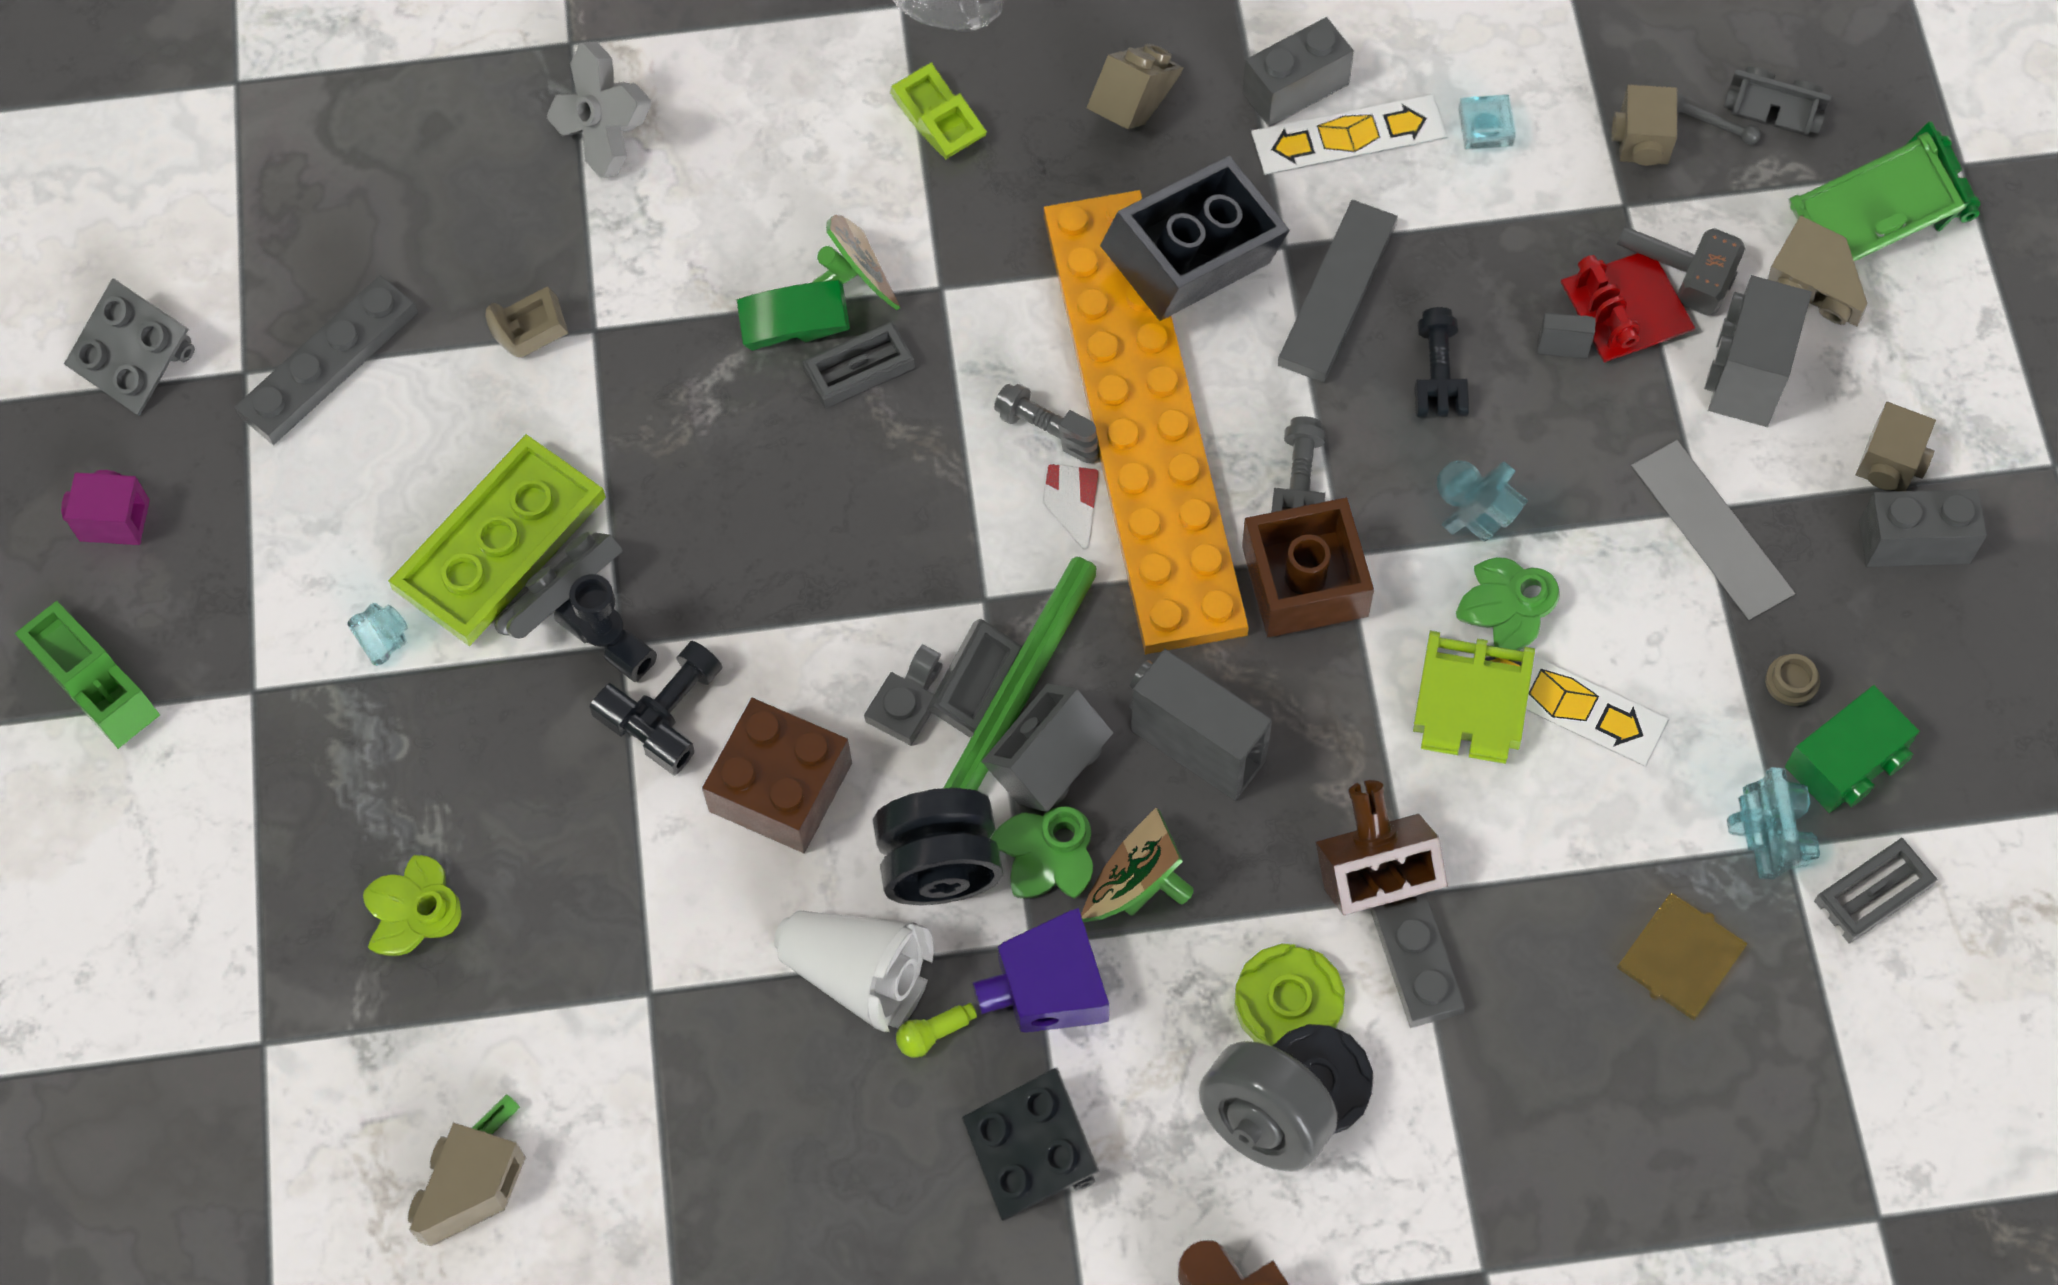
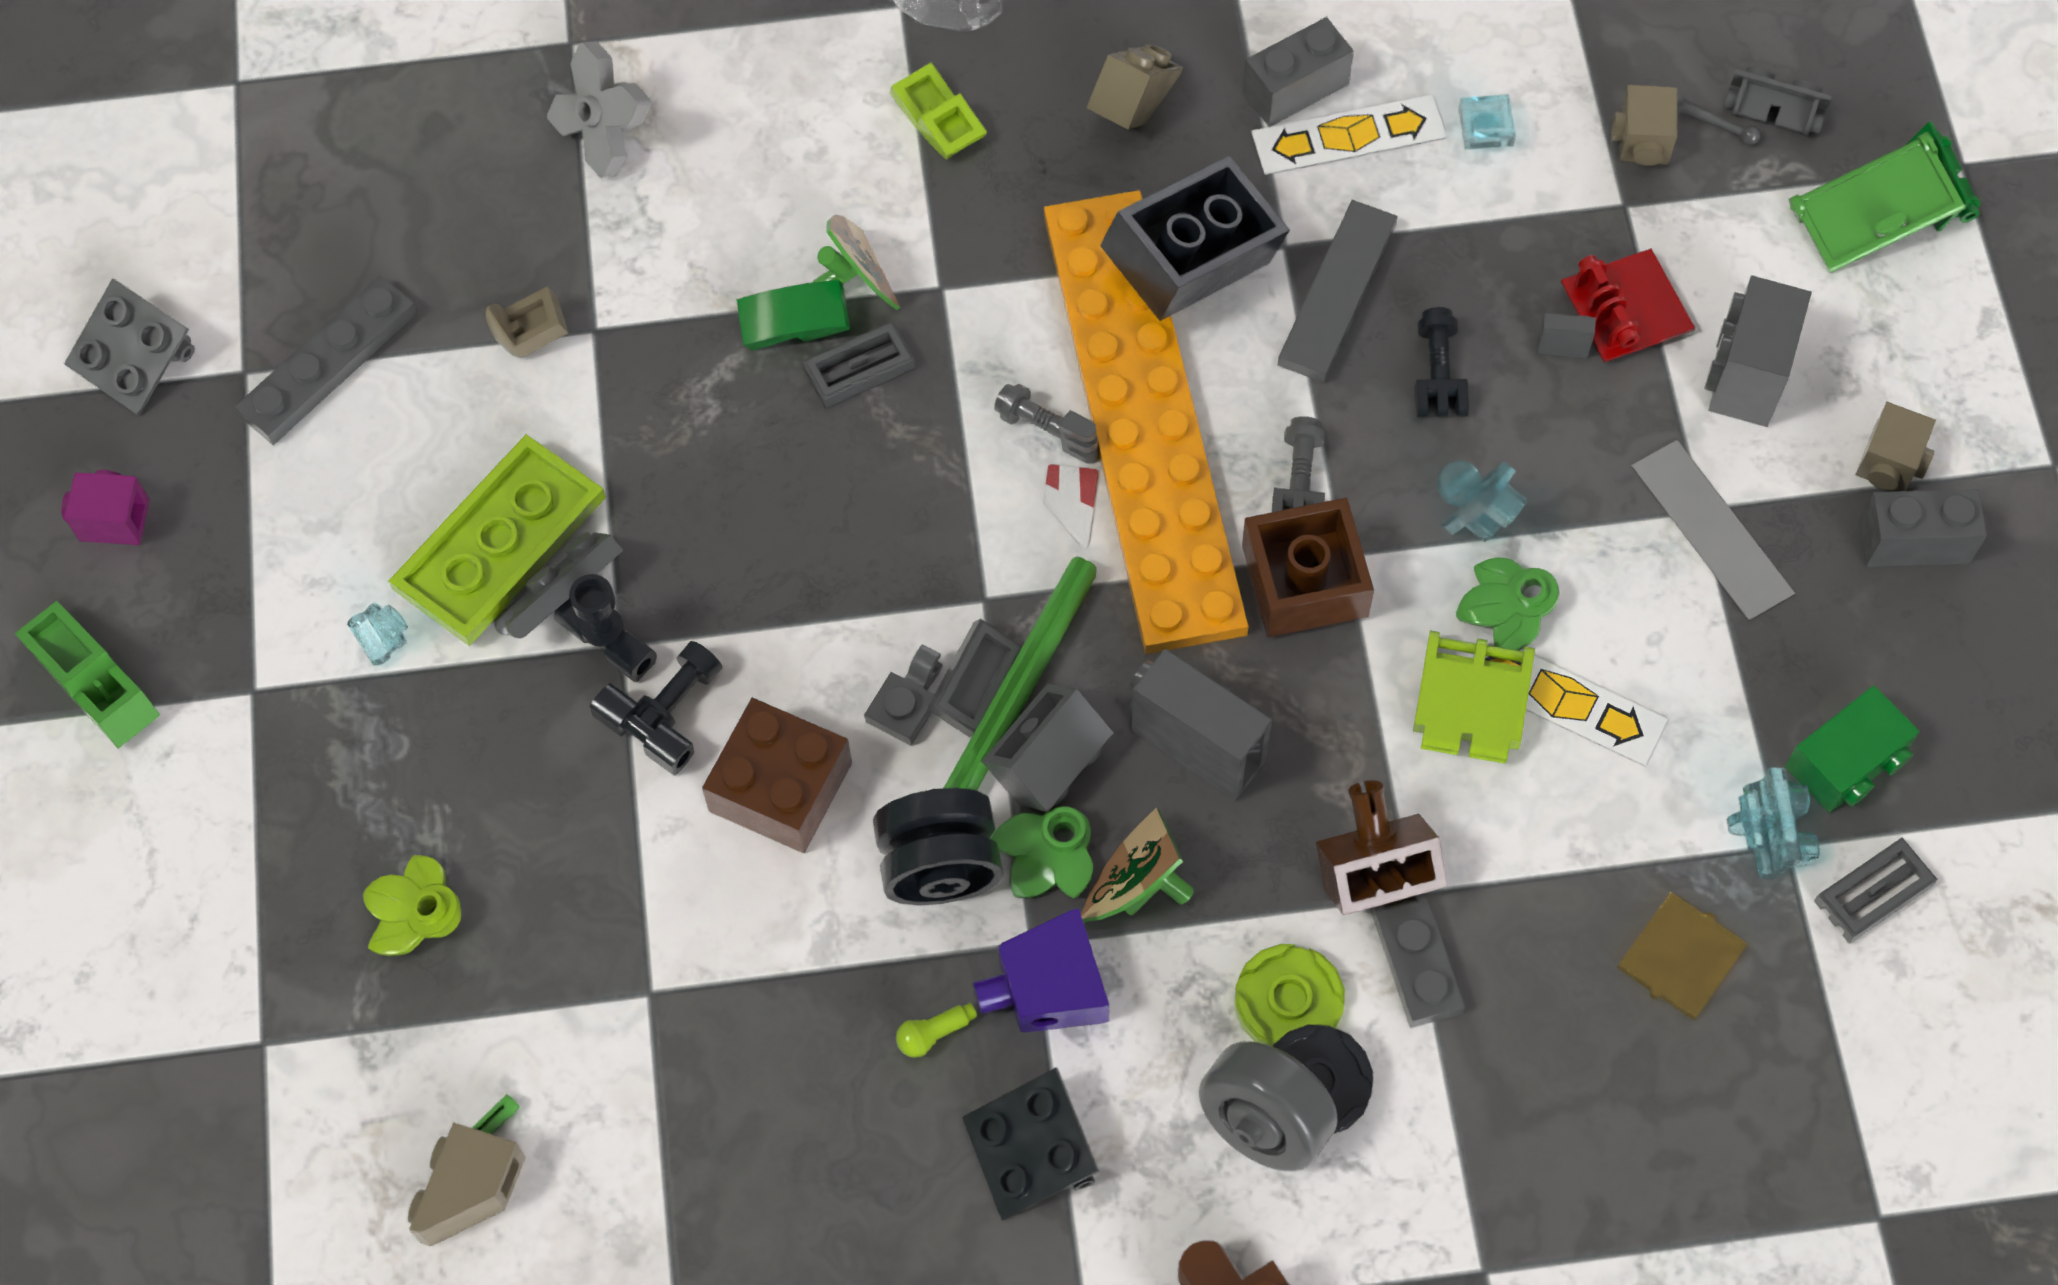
white cone [774,911,934,1032] -> none
dark grey piece [1617,226,1745,315] -> none
dark tan plate [1765,654,1820,706] -> none
dark tan slope [1768,215,1868,327] -> none

